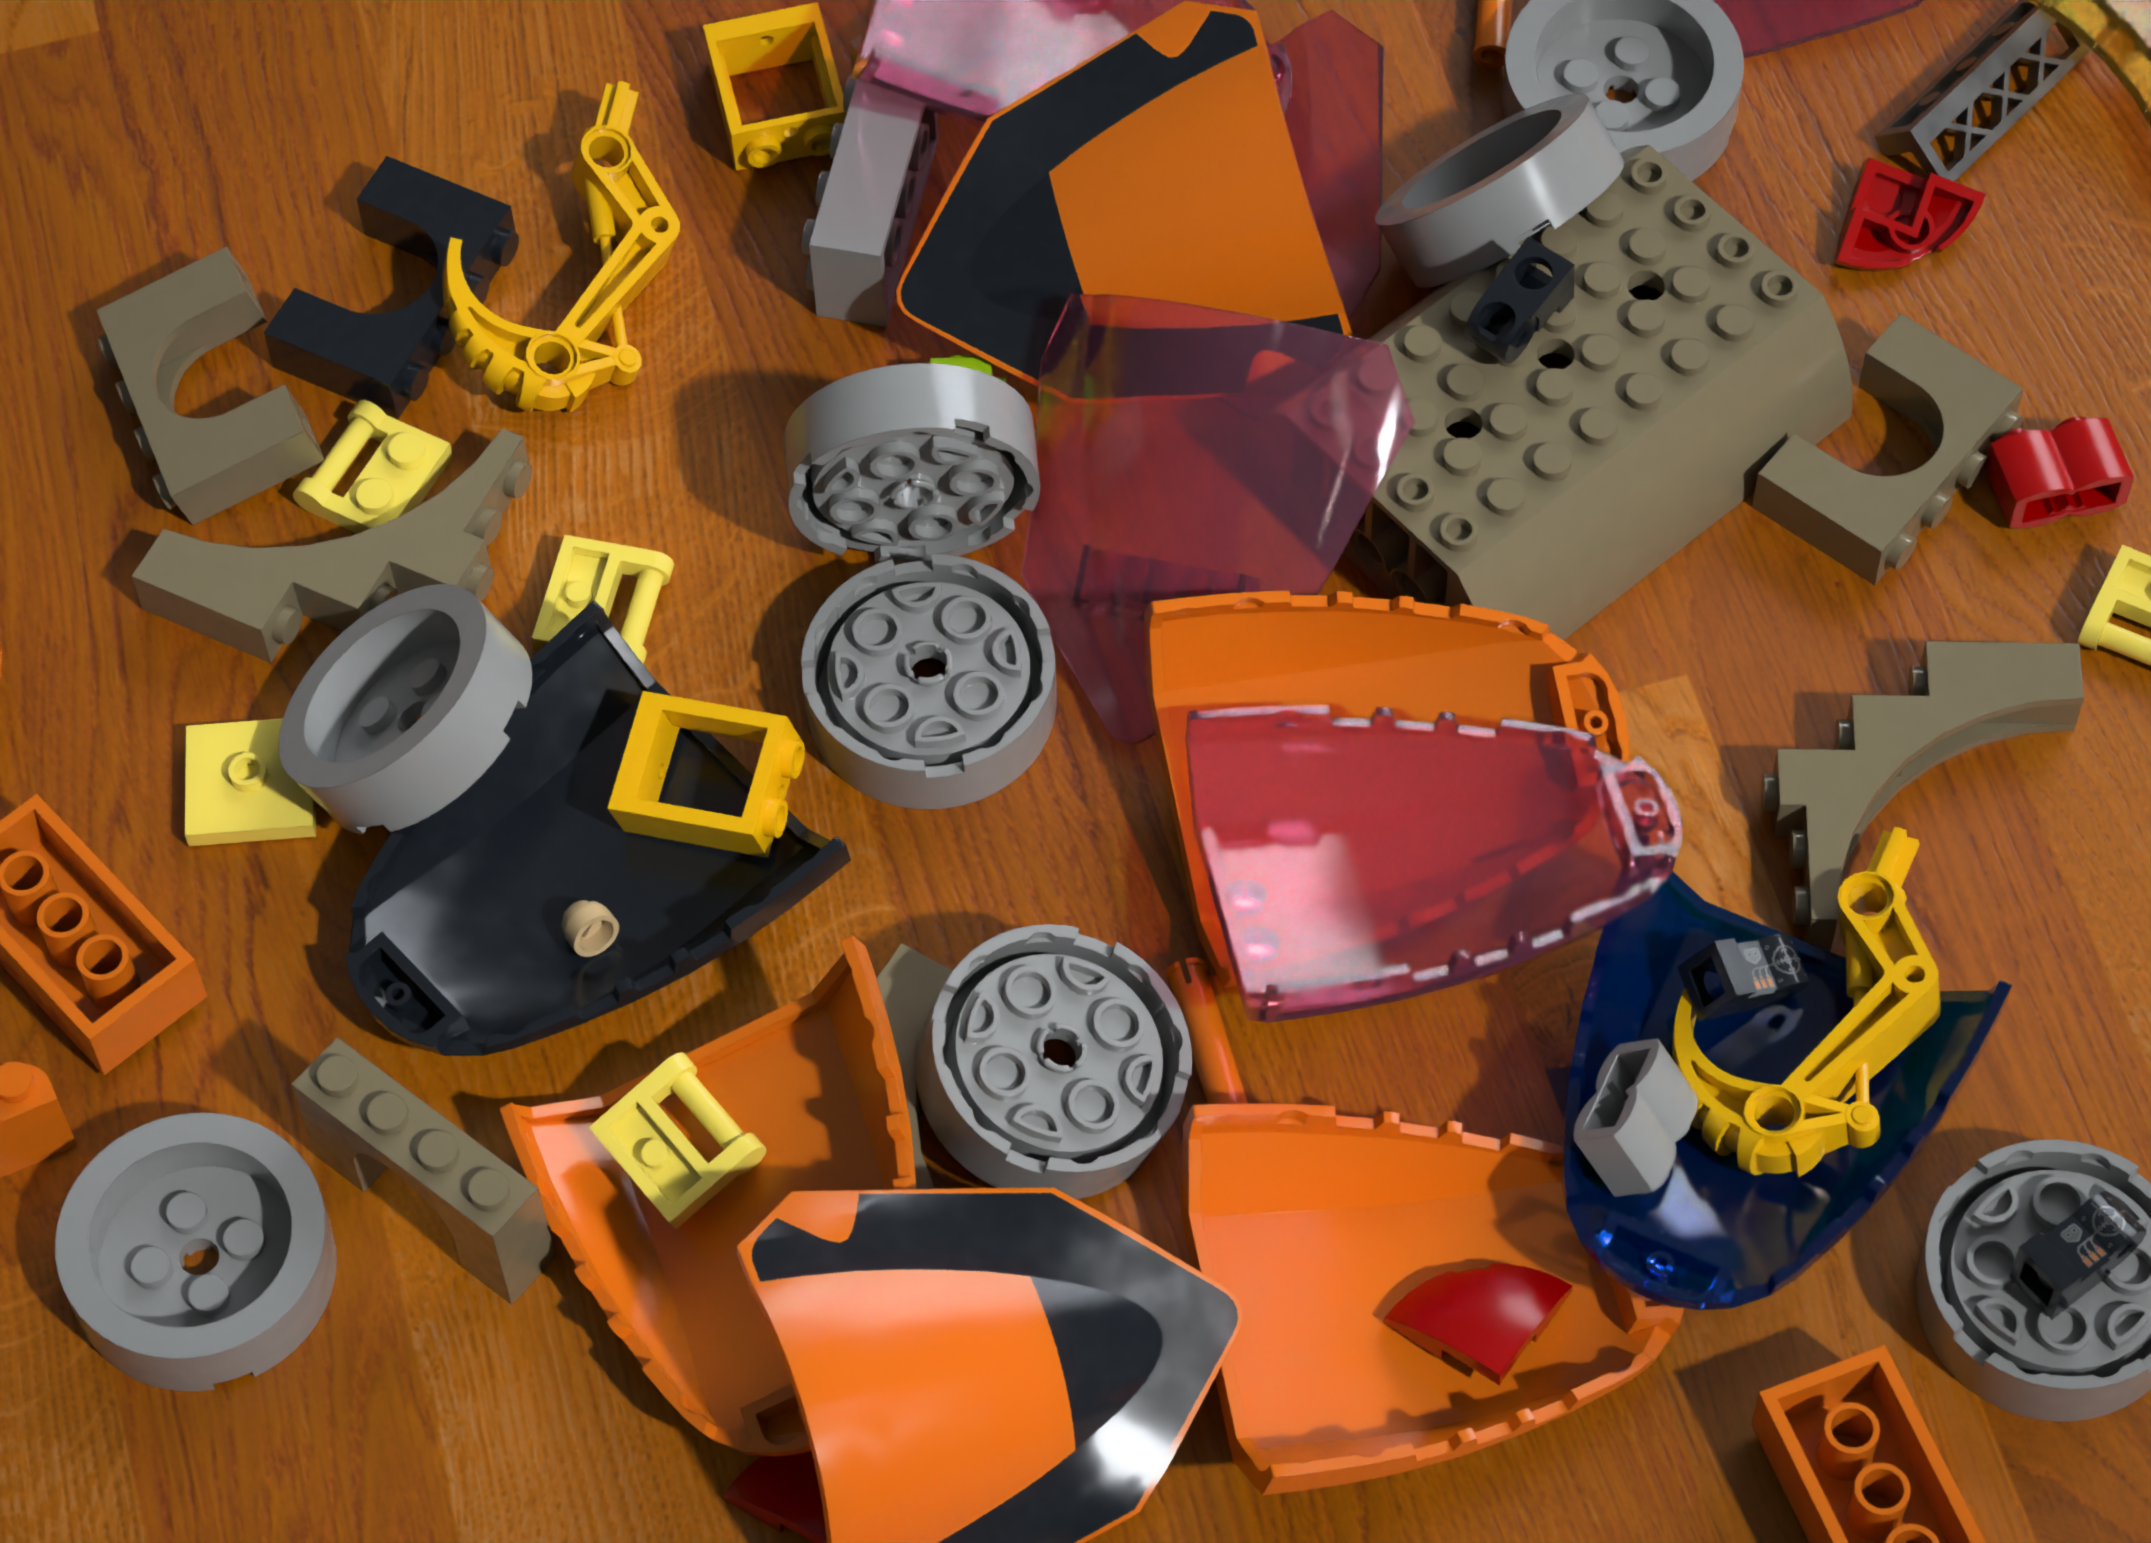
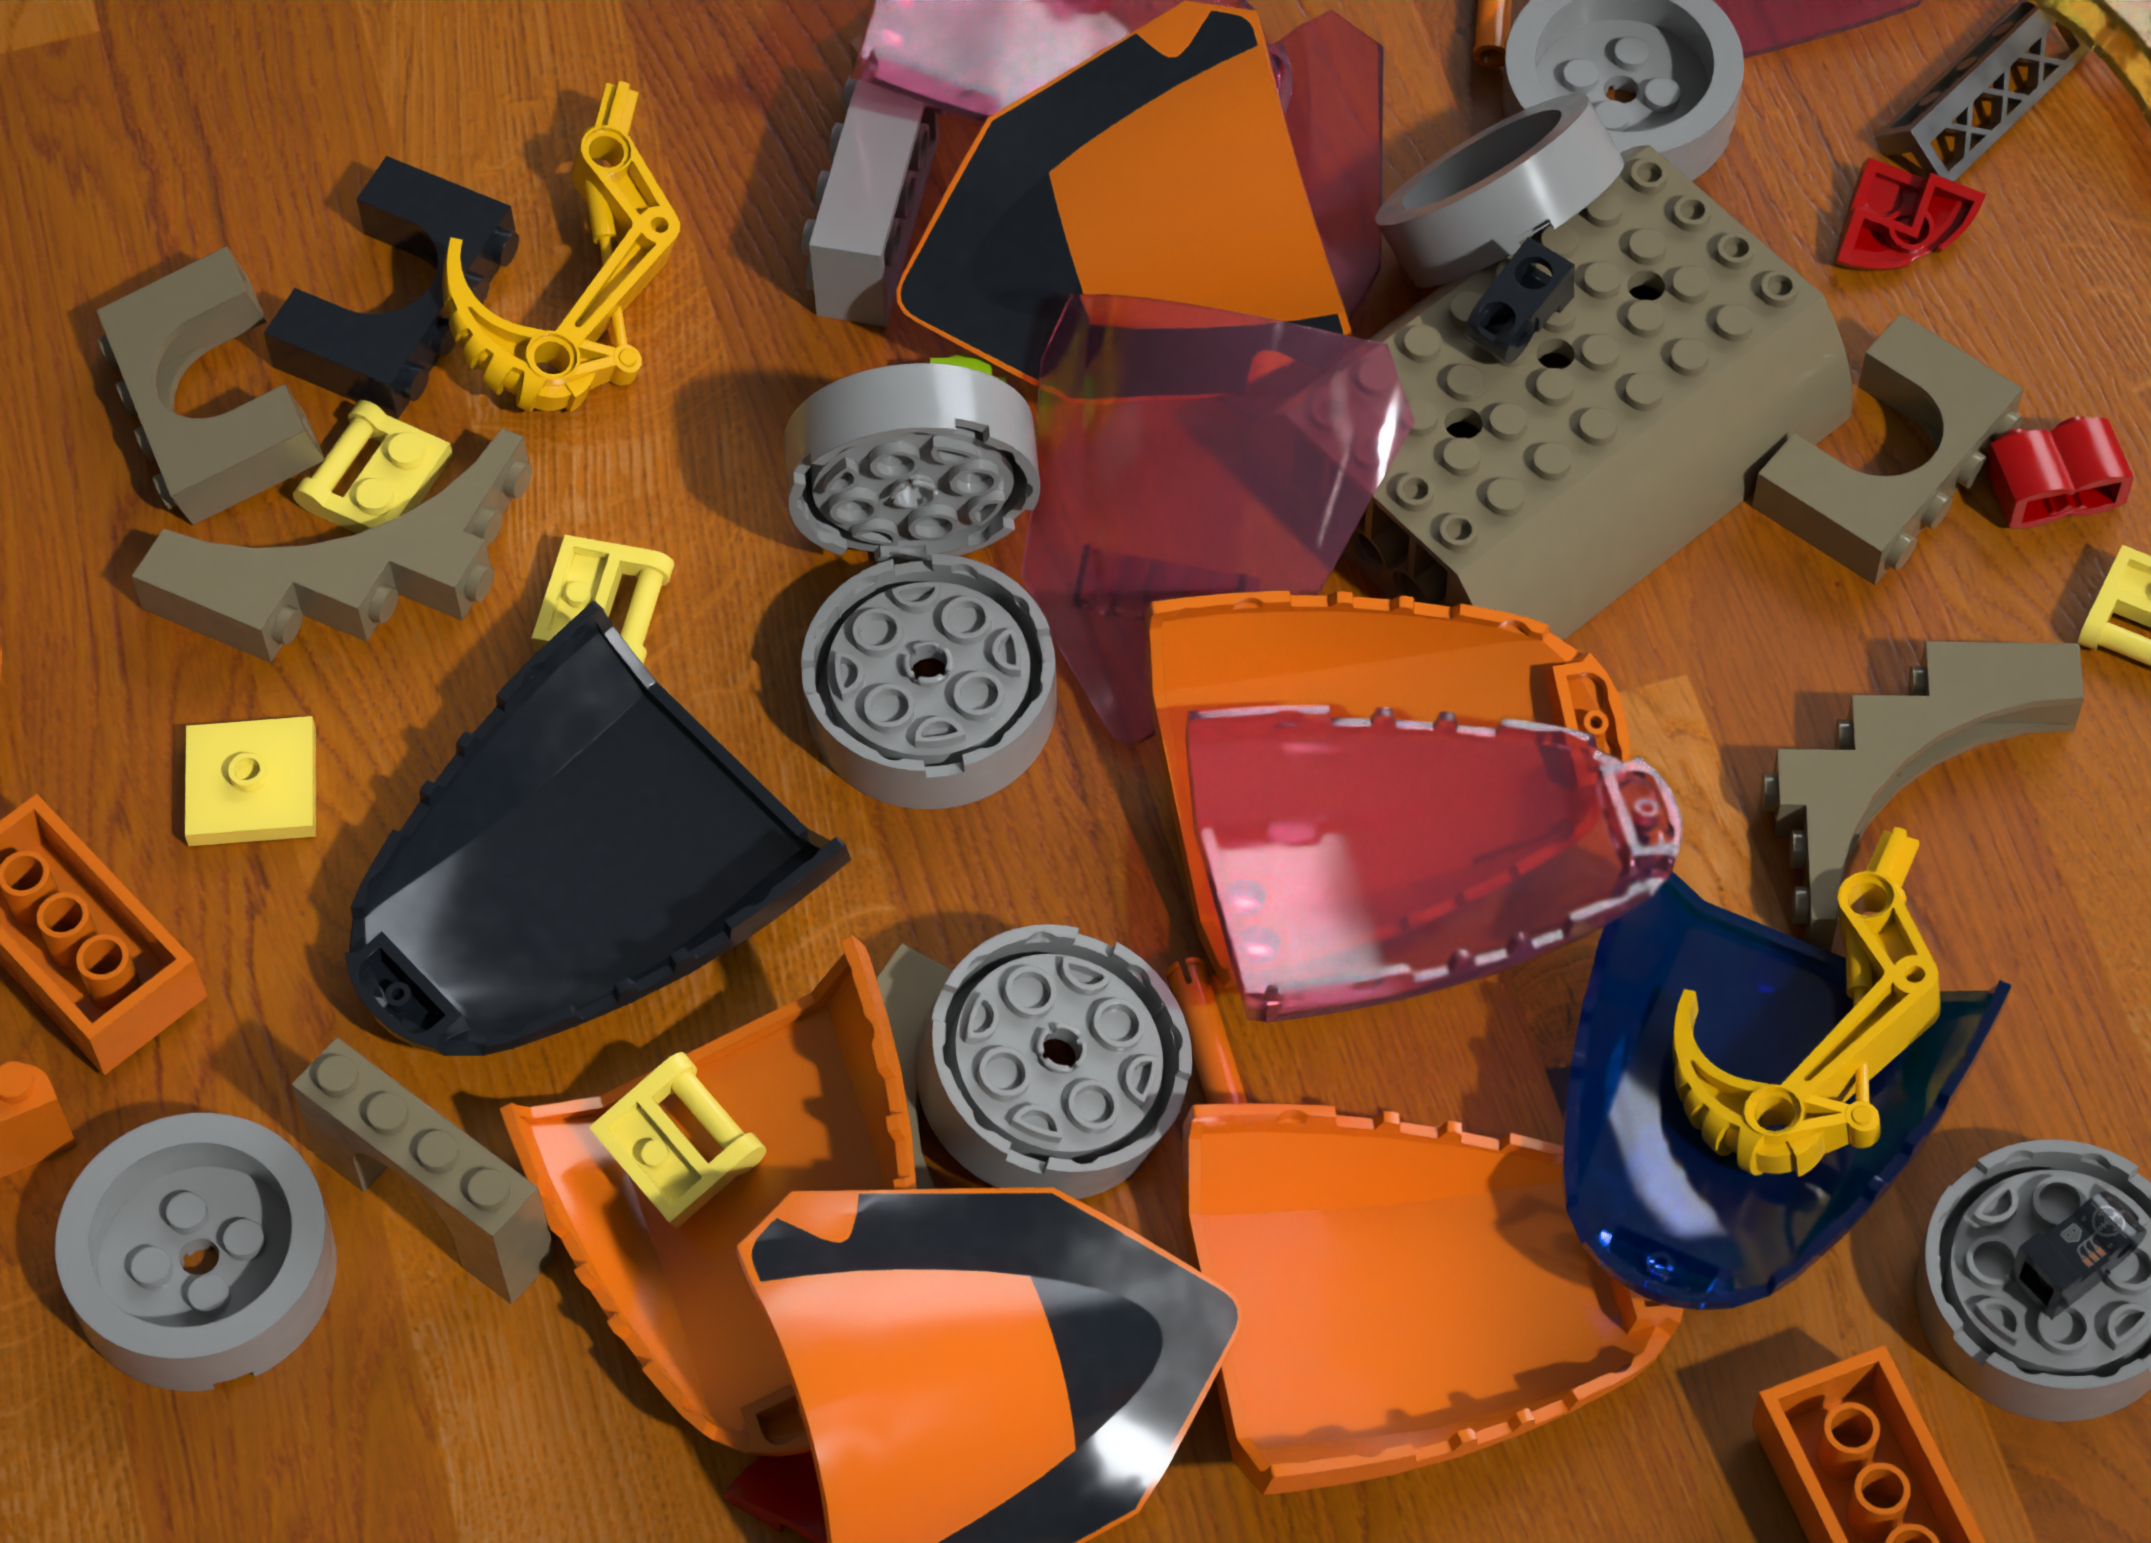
light grey brick [278,584,532,834] -> none
tan hinge [561,900,619,957] -> none
yellow window [607,691,805,858] -> none
yellow window [703,2,847,171] -> none
red brick [1384,1264,1573,1385] -> none
light grey brick [1573,1038,1698,1197] -> none
black leg [1677,933,1810,1021] -> none

